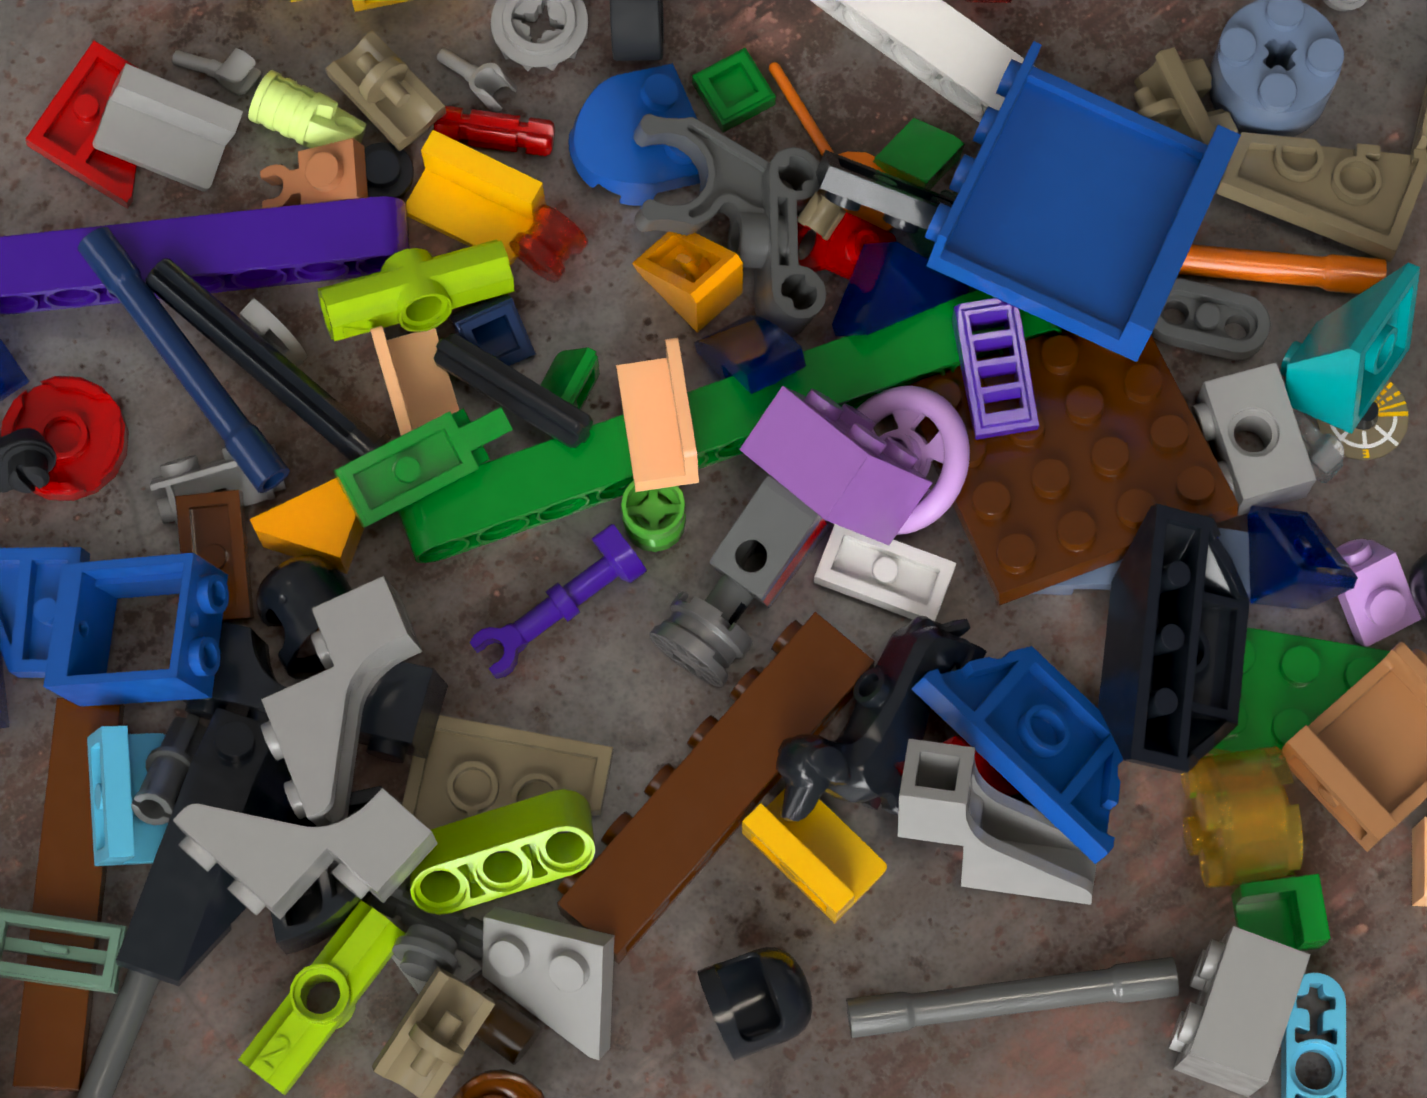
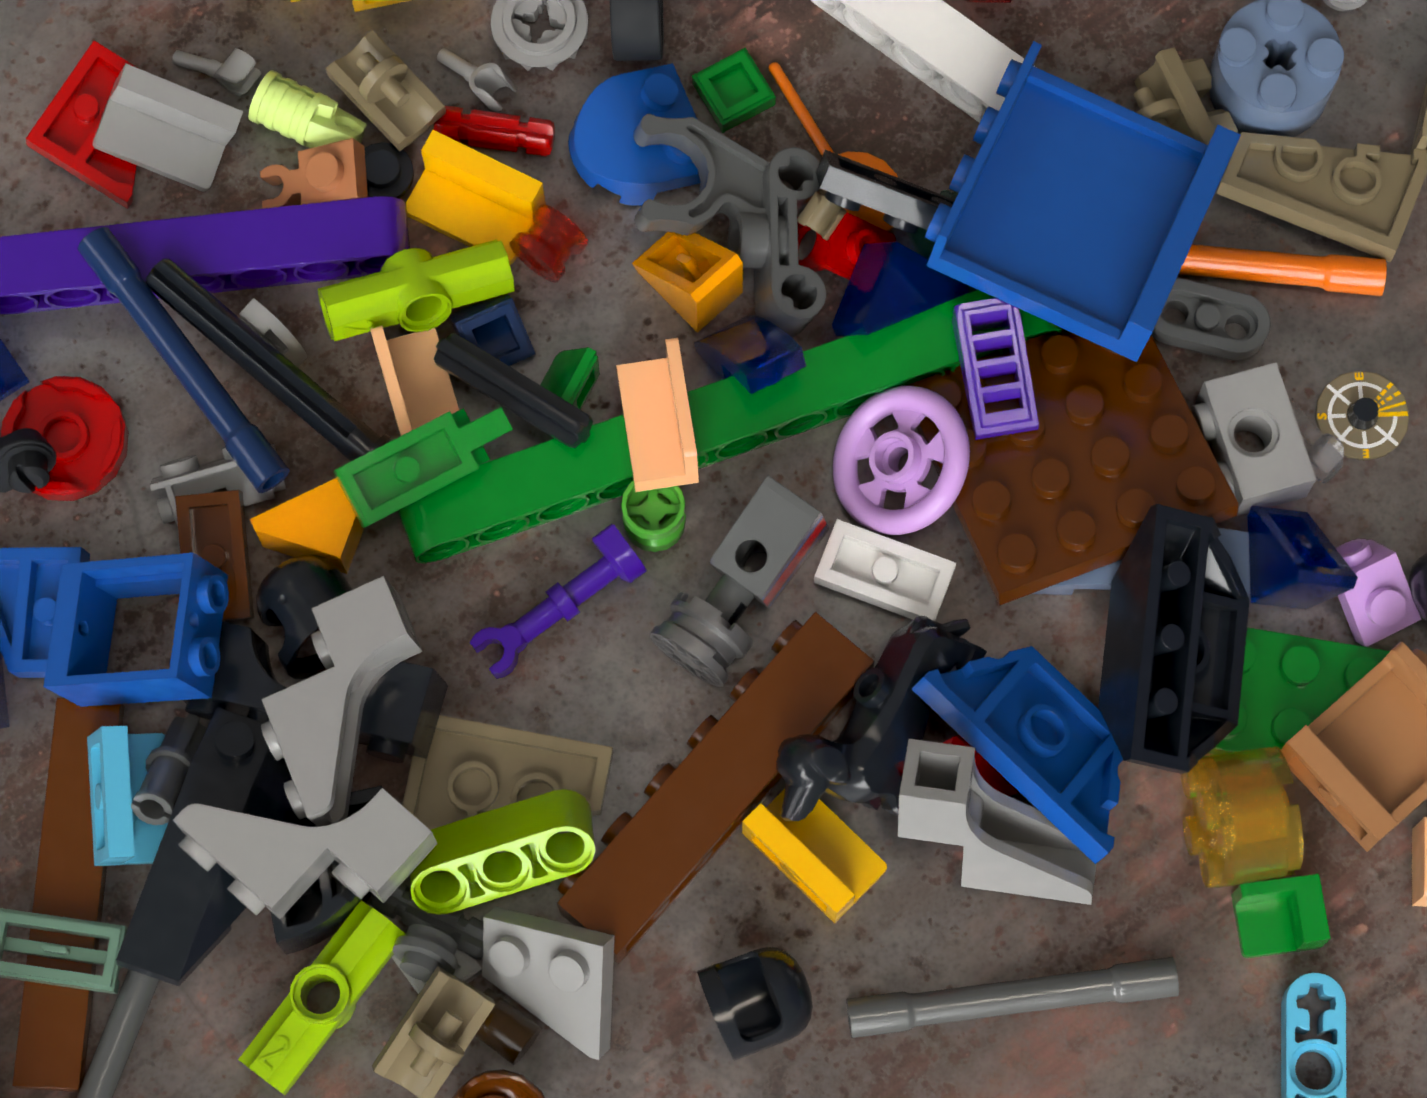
medium lavender brick [739,386,932,545] -> none
green slope [873,118,965,190] -> none
light grey brick [1168,926,1311,1097] -> none
teal slope [1280,262,1420,434] -> none

